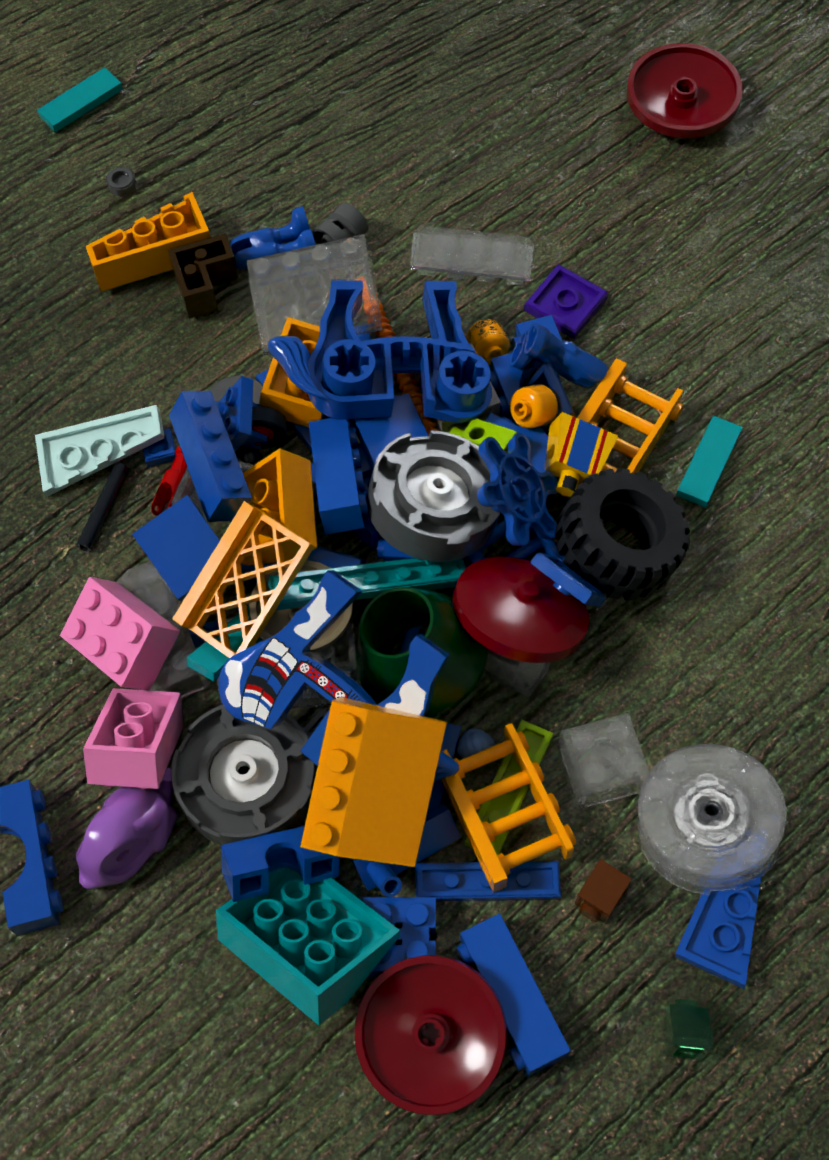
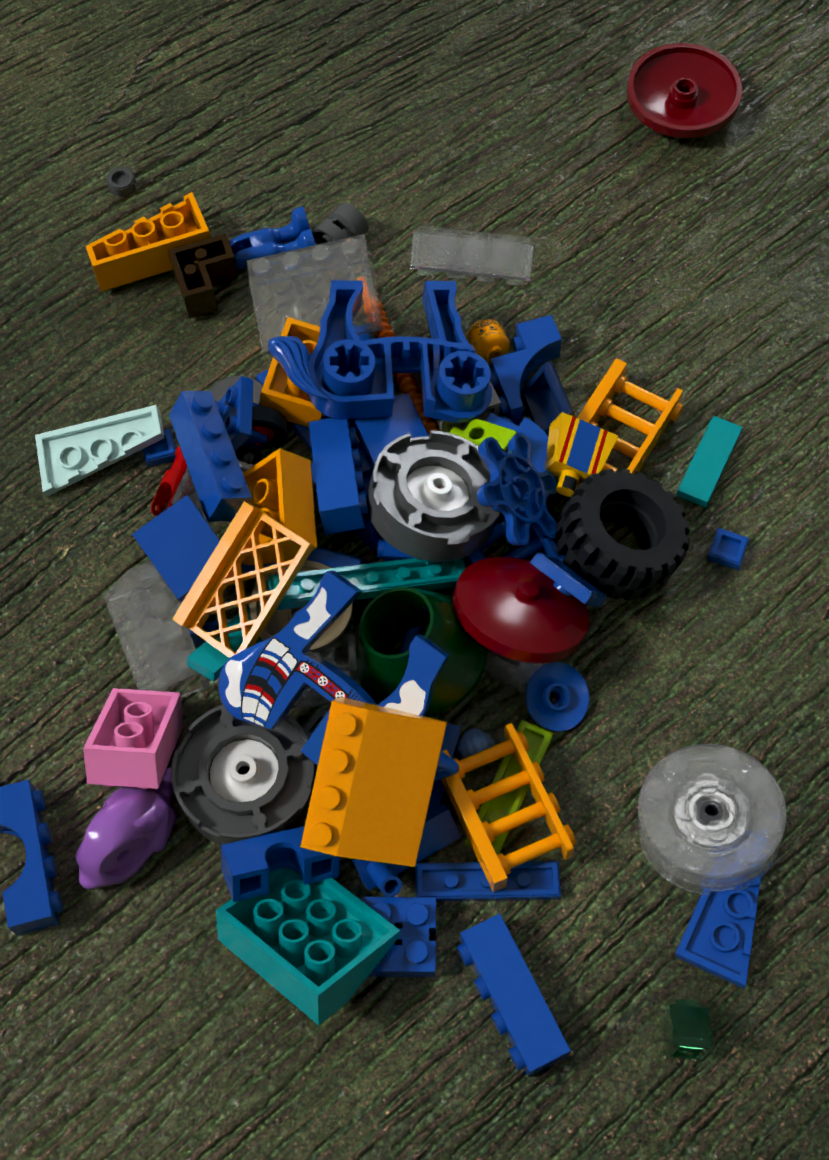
teal tile [37,67,123,133] -> none
bright pink brick [60,576,180,691] -> none
black piece [76,463,130,552] -> none
dark red dish [355,955,507,1115] -> none
blue piece [510,323,608,389] -> none
light orange head [510,385,558,429] -> none
dark purple tile [524,264,608,339] -> none
clear brick [558,713,651,809] -> none
reddish brown brick [575,859,632,924] -> none
none -> blue dish [525,662,589,731]
none -> blue tile [707,528,749,570]

